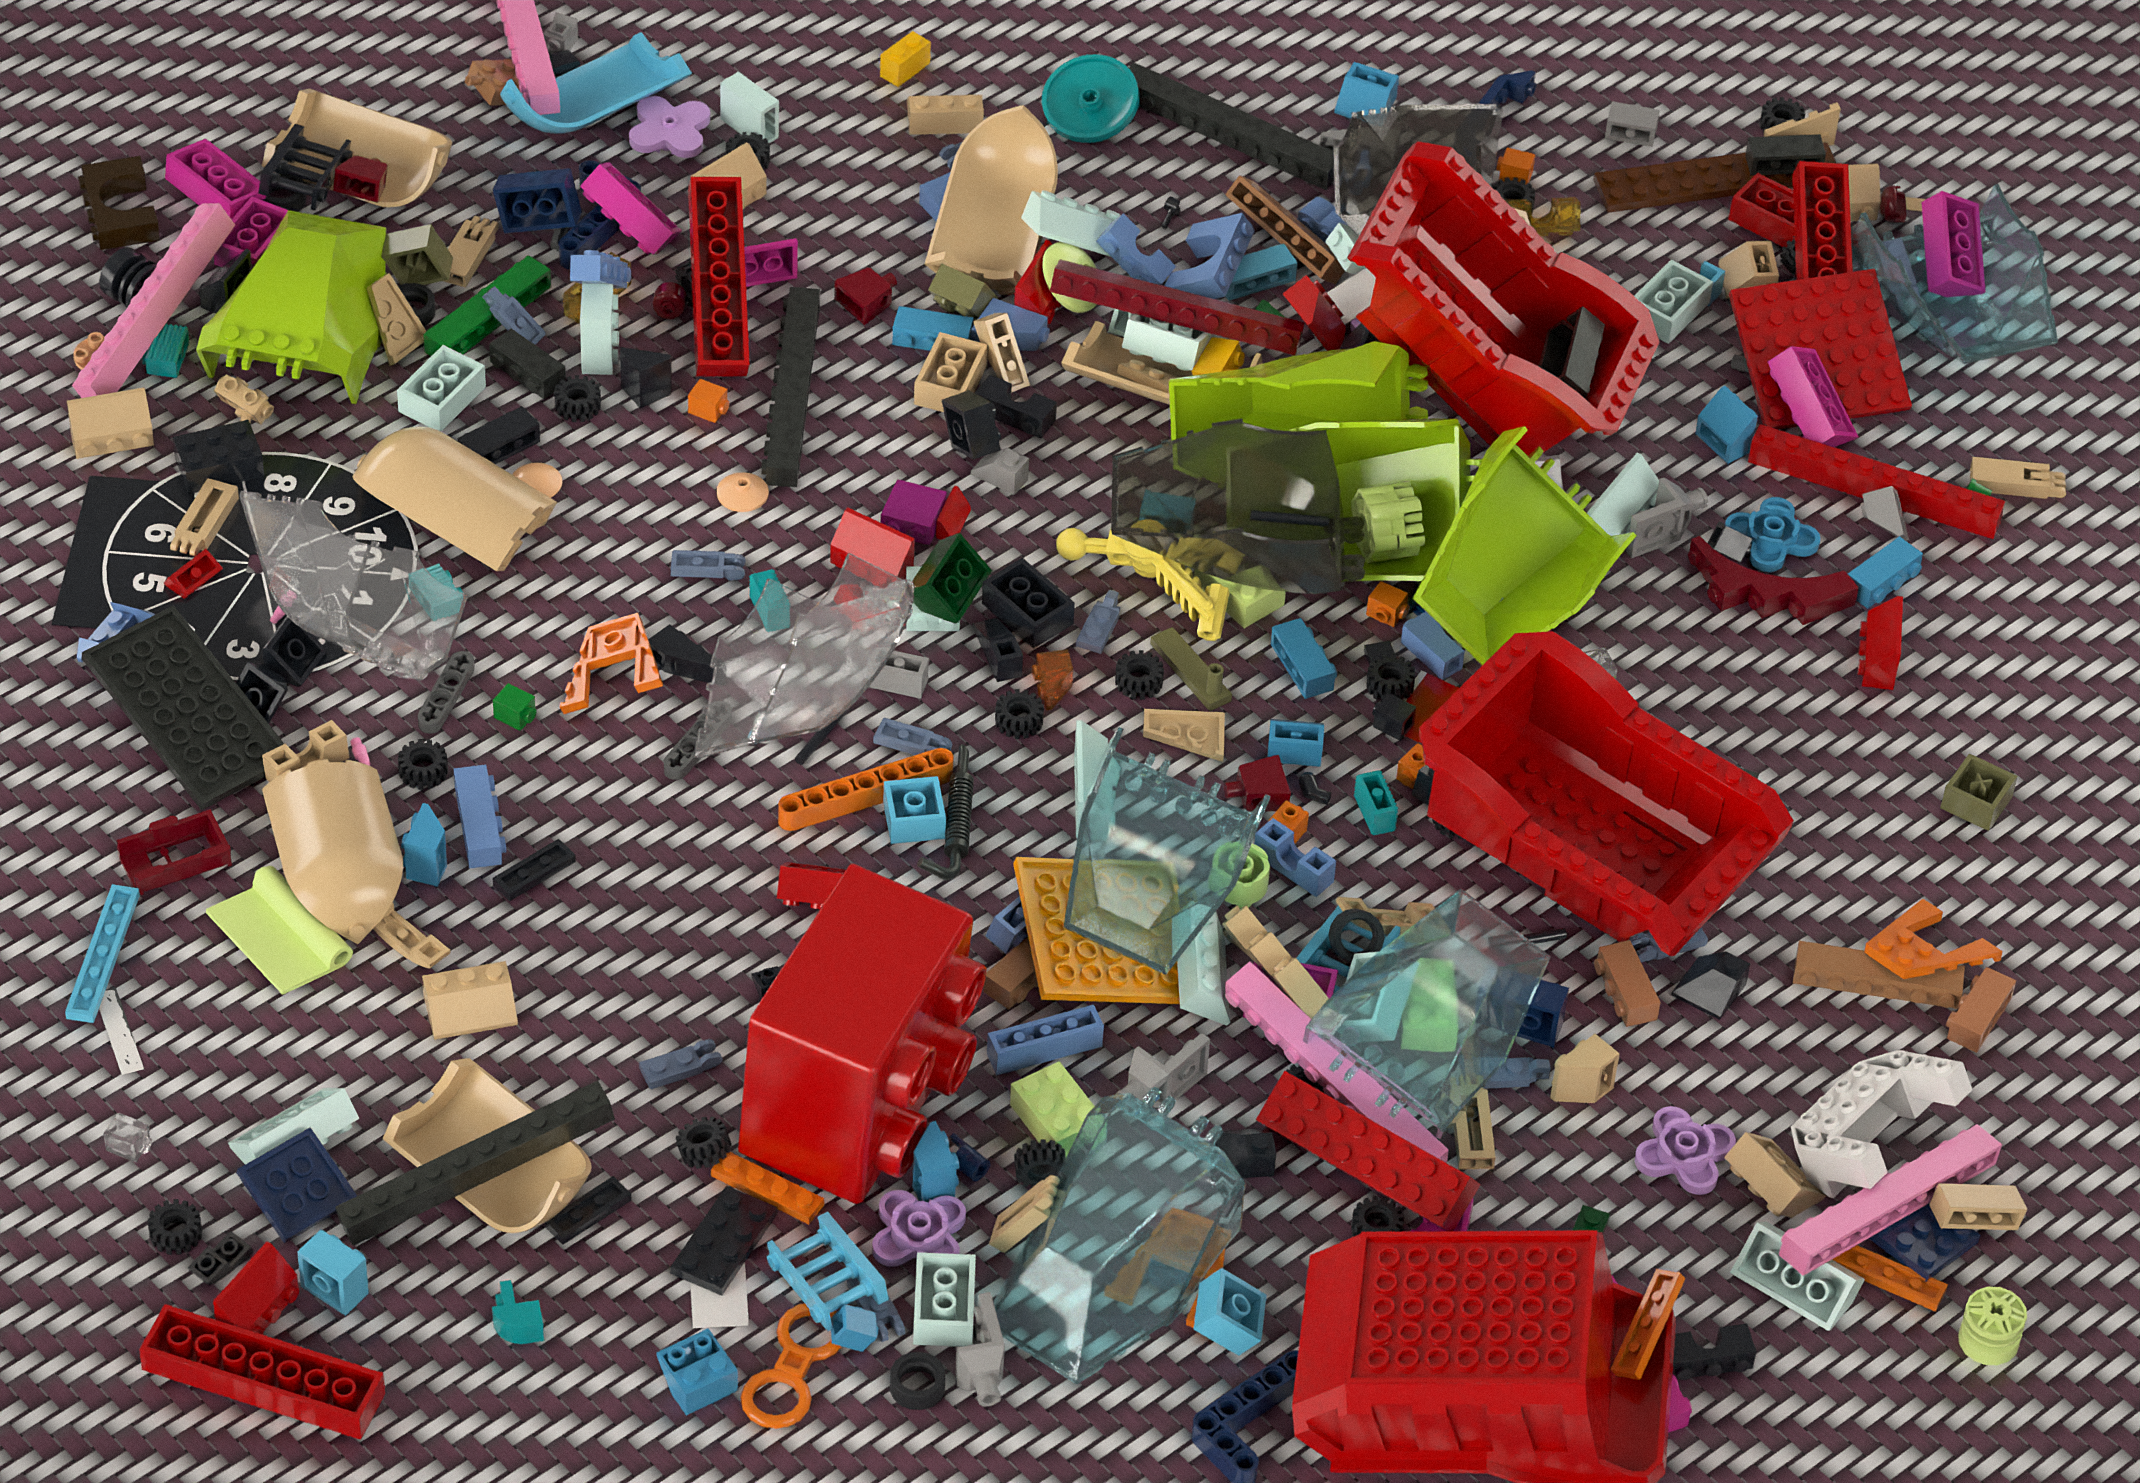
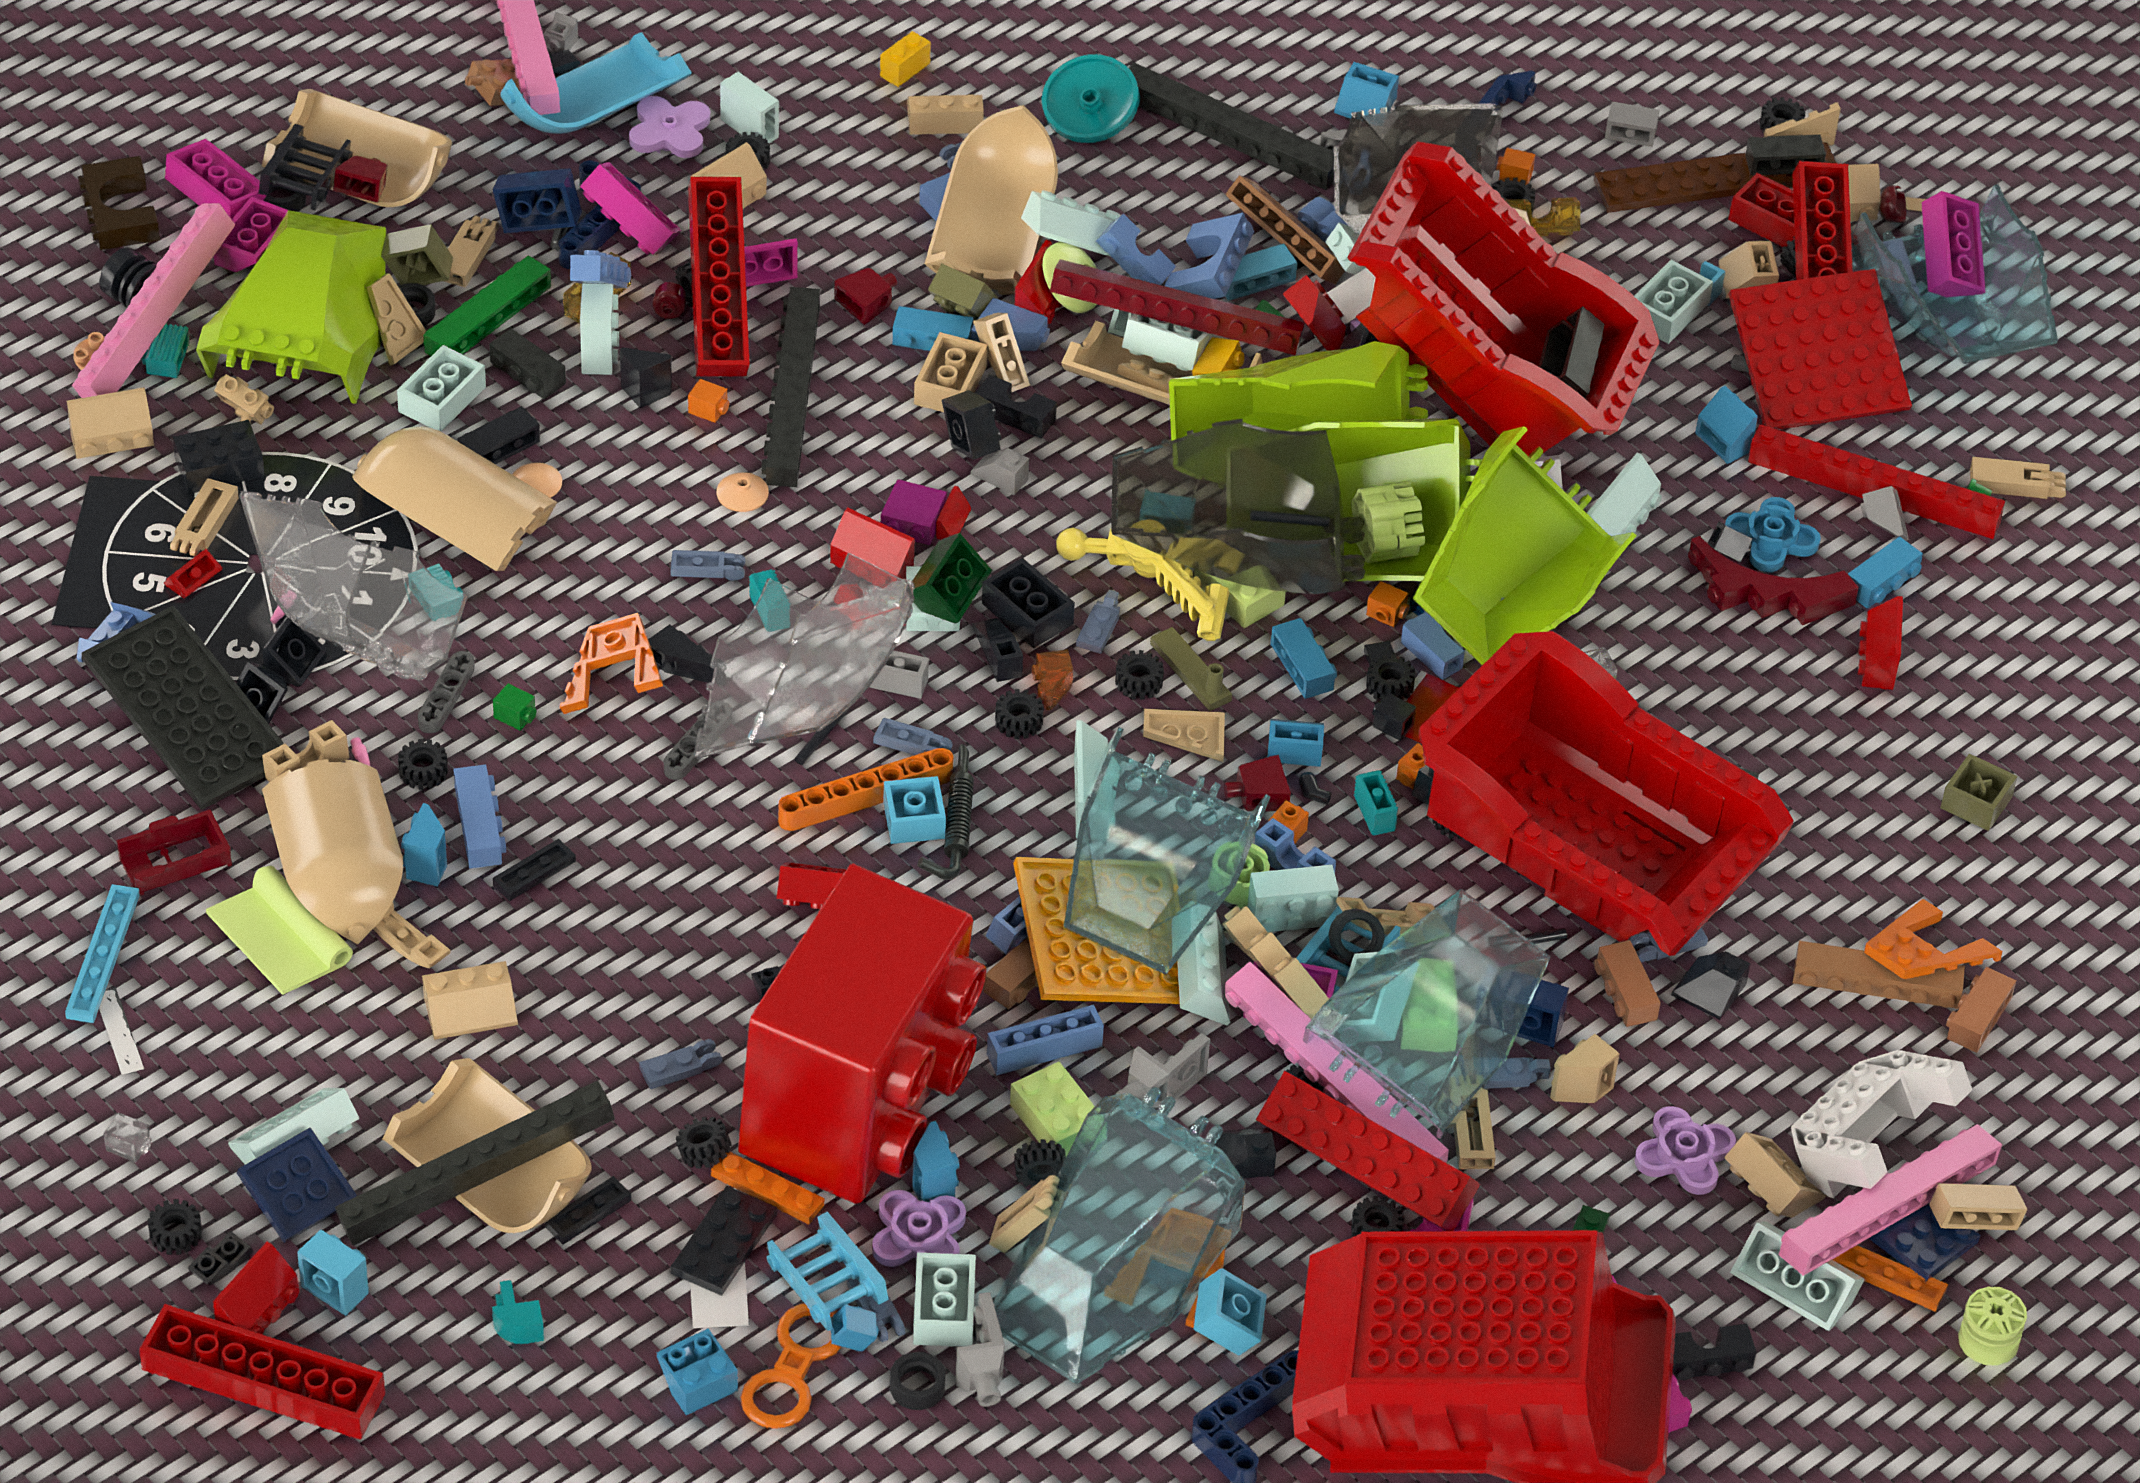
black slope [198,249,252,314] -> none
sand blue hinge [483,286,546,345] -> none
black tyre [554,375,601,422] -> none
dark blue hinge [949,1133,990,1182] -> none
black hand [1161,196,1180,229] -> none
orange plate [1611,1269,1686,1380] -> none
light grey plate [1626,477,1708,558] -> none
dark pink slope [1768,346,1858,447] -> none
none -> light aqua brick [1247,865,1339,932]

